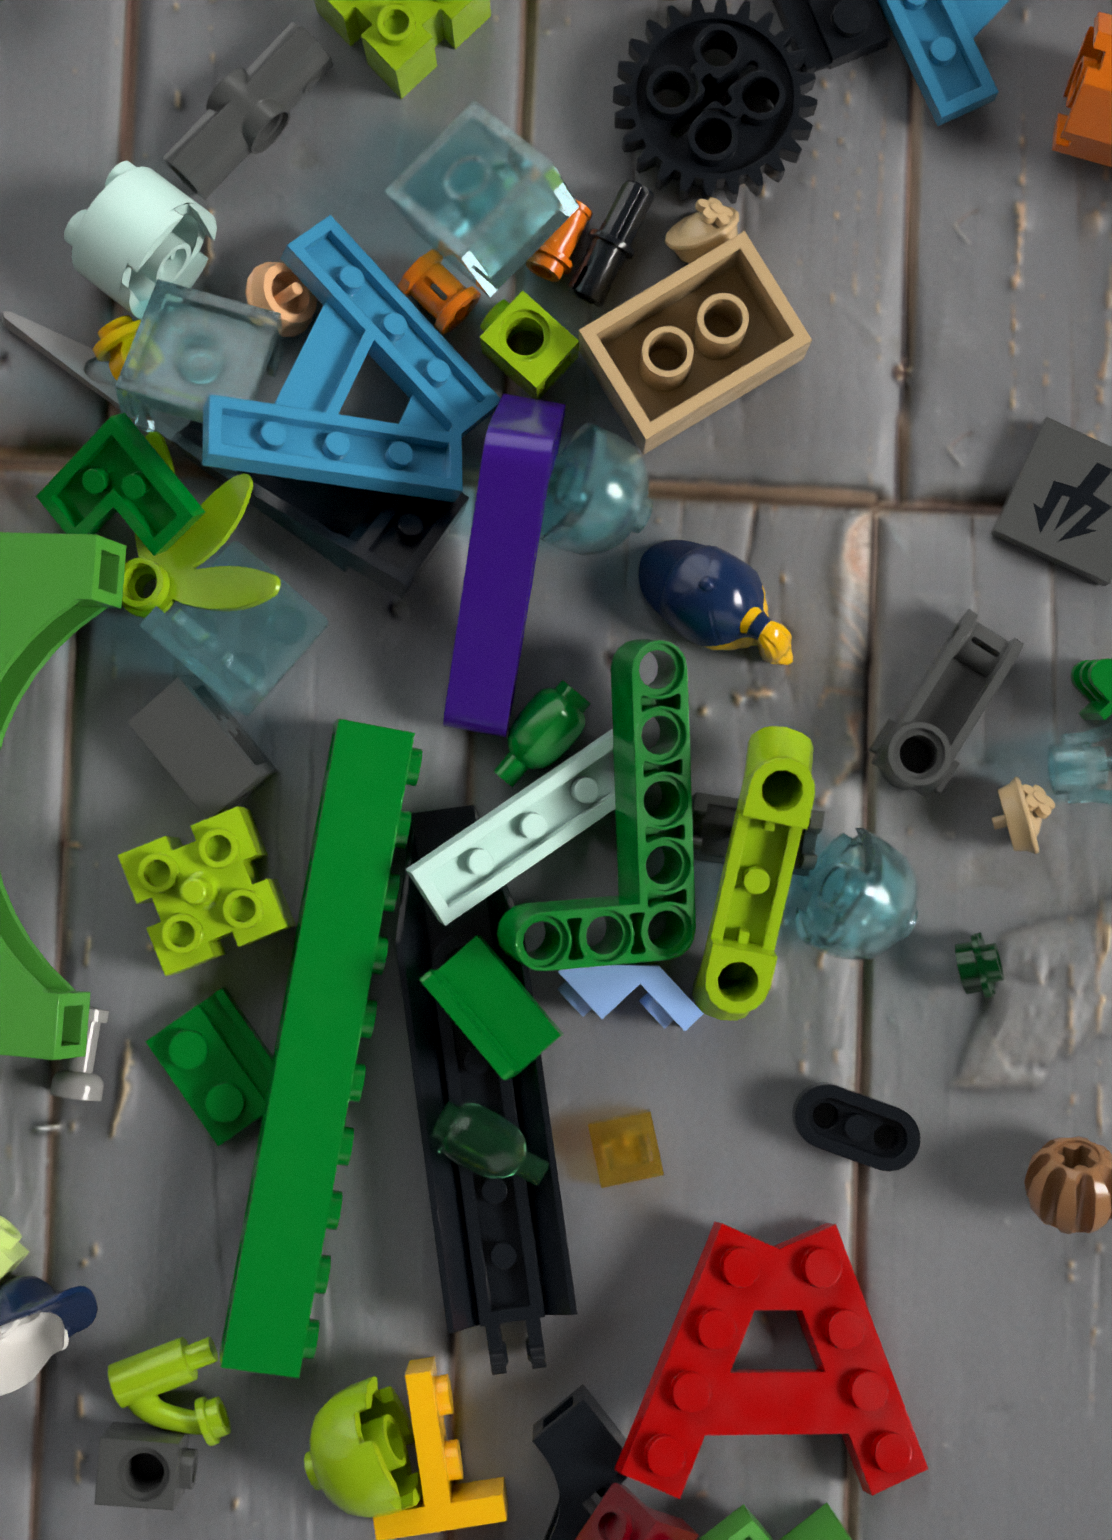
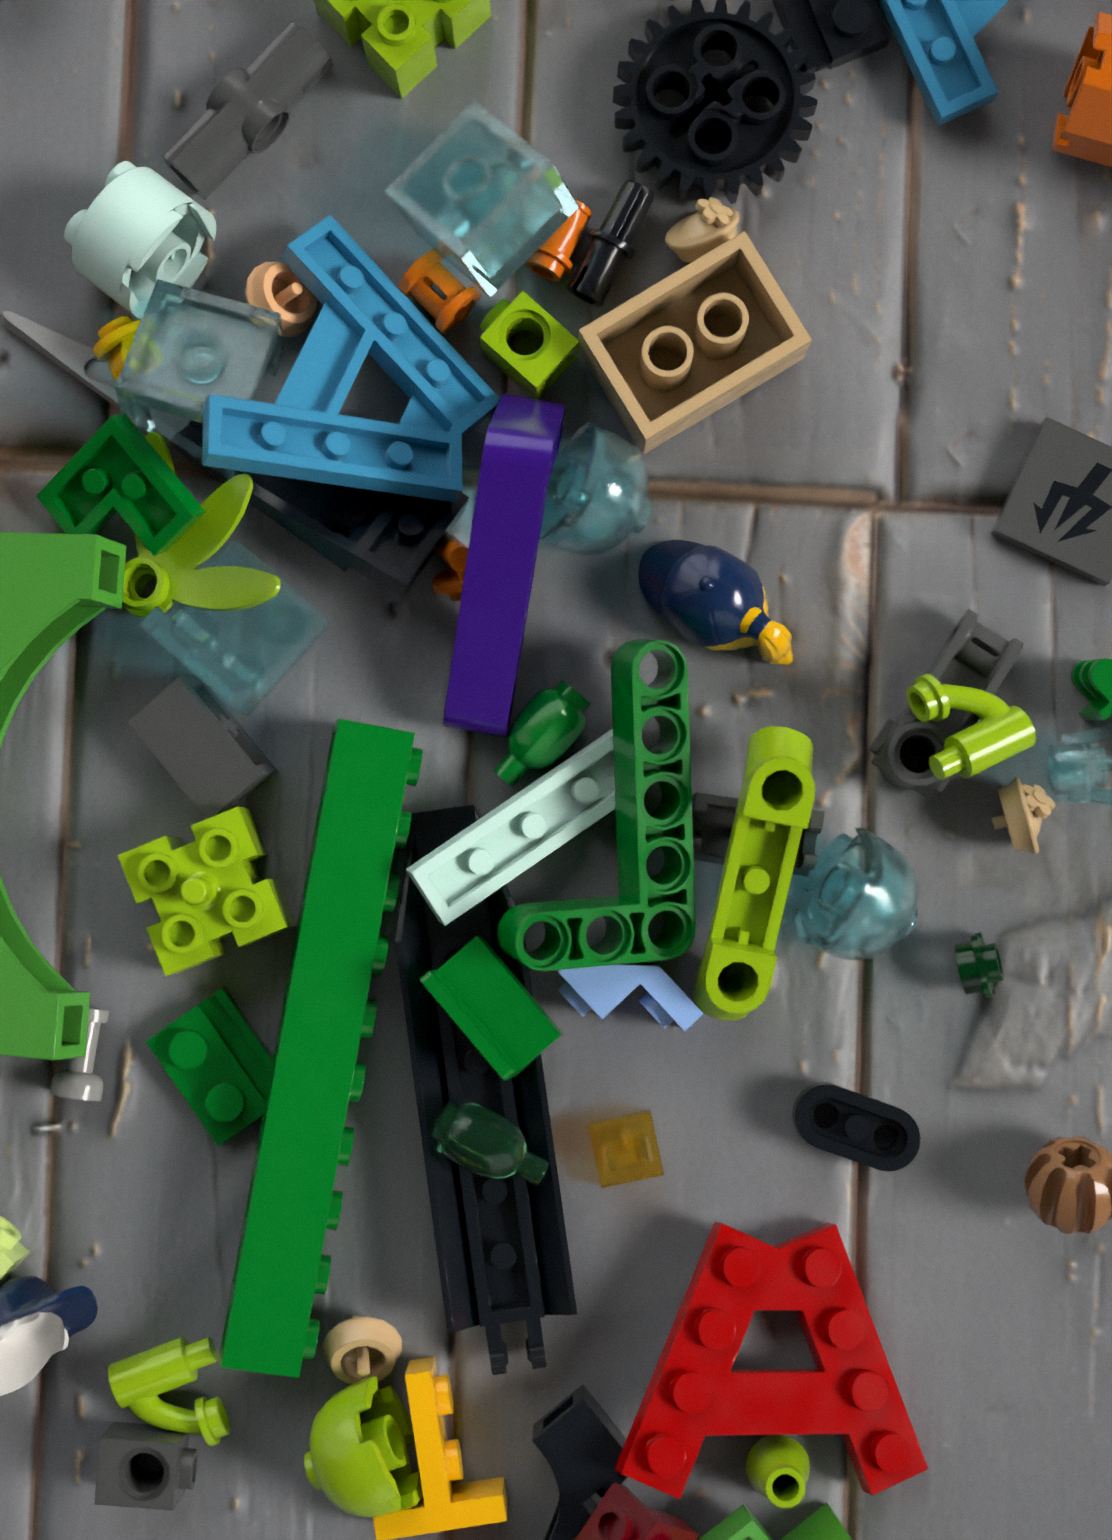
none -> tan hat [322,1315,402,1384]
none -> orange plate [431,534,468,601]
none -> lime cone [746,1435,810,1508]
none -> lime plant [906,674,1036,780]

